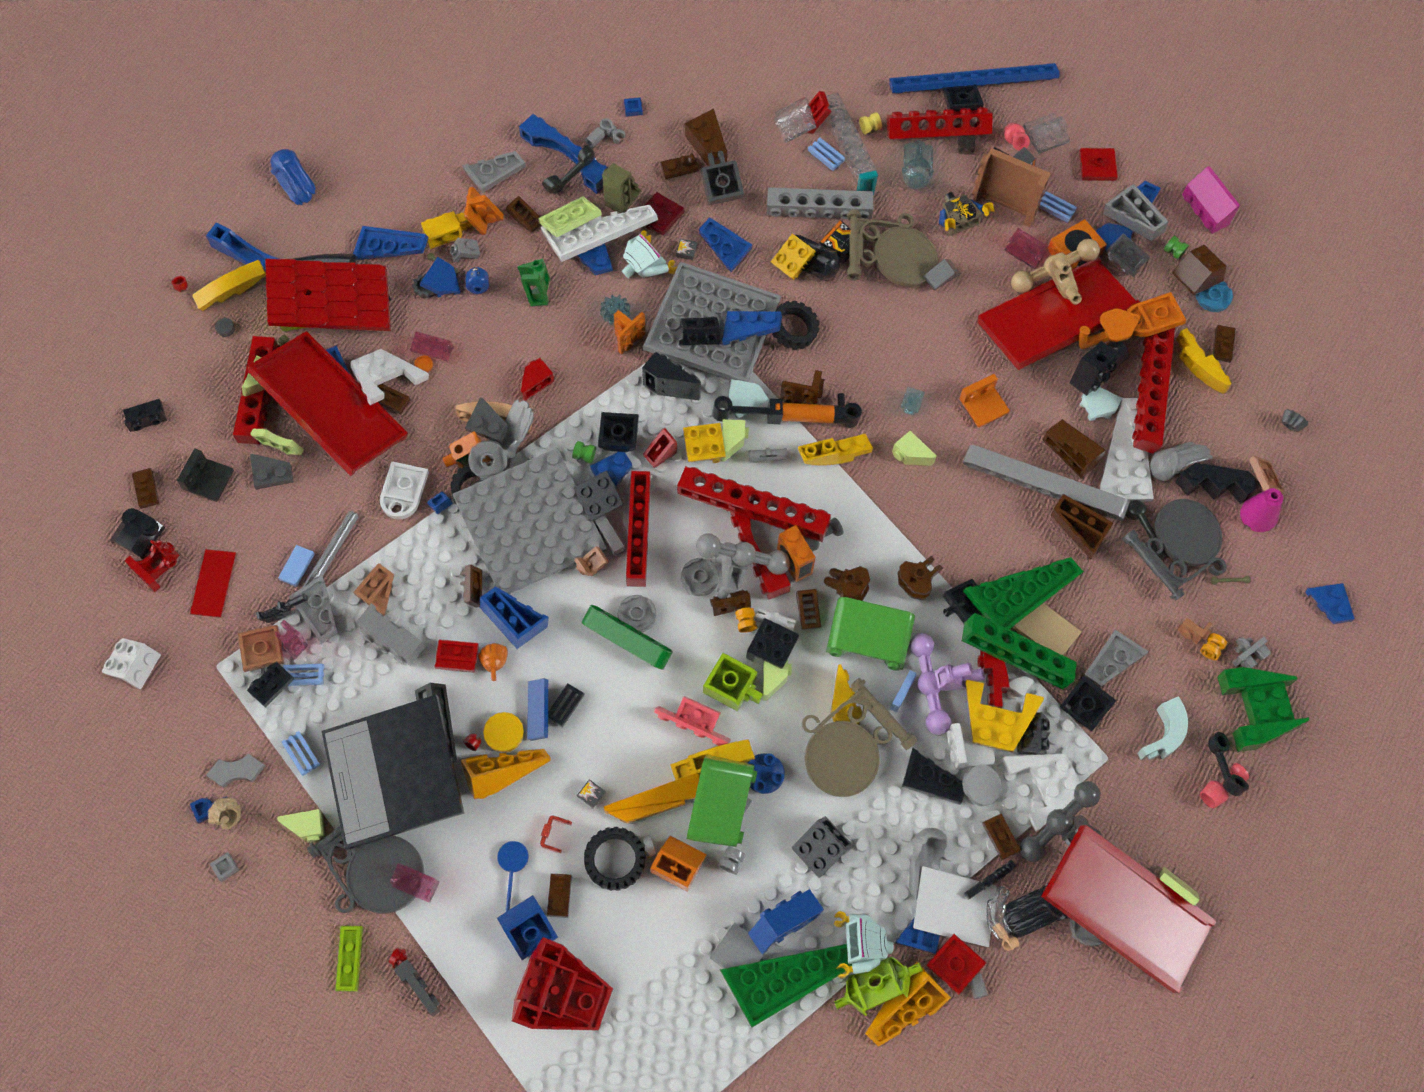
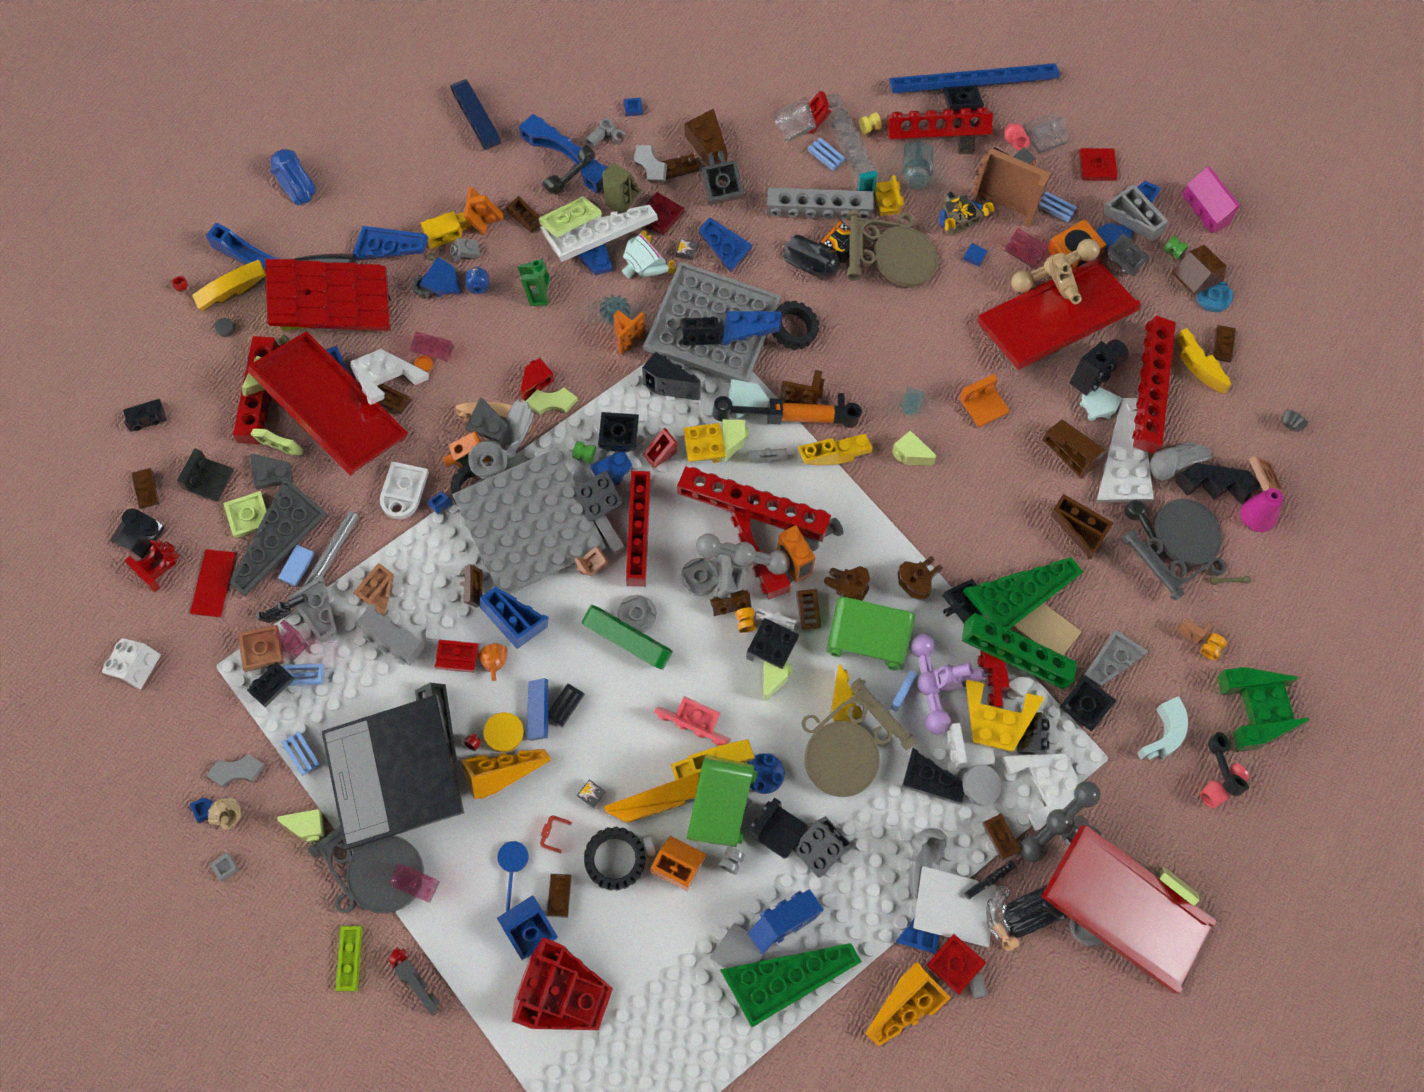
light grey wing [462,151,526,193] -> none
lime hinge [703,653,763,712] -> none
yellow hinge [771,233,816,280] -> none
light aqua torso [834,911,894,979] -> none
lime plate [834,957,923,1016] -> none
slope [923,259,961,290] -> none
light grey beam [963,445,1130,521] -> none
orange plate [1079,292,1186,349] -> none
light grey hips [1232,637,1271,668] -> none
blue wing [1305,583,1355,624] -> none
none -> yellowish green tile [223,491,267,539]
none -> dark grey wing [229,477,327,597]
none -> dark blue beam [450,79,501,150]
none -> yellowish green tile [526,387,578,415]
none -> light grey tile [634,145,667,182]
none -> black bracket [750,797,808,859]
none -> yellow bracket [874,175,904,216]
none -> blue tile [963,243,988,267]

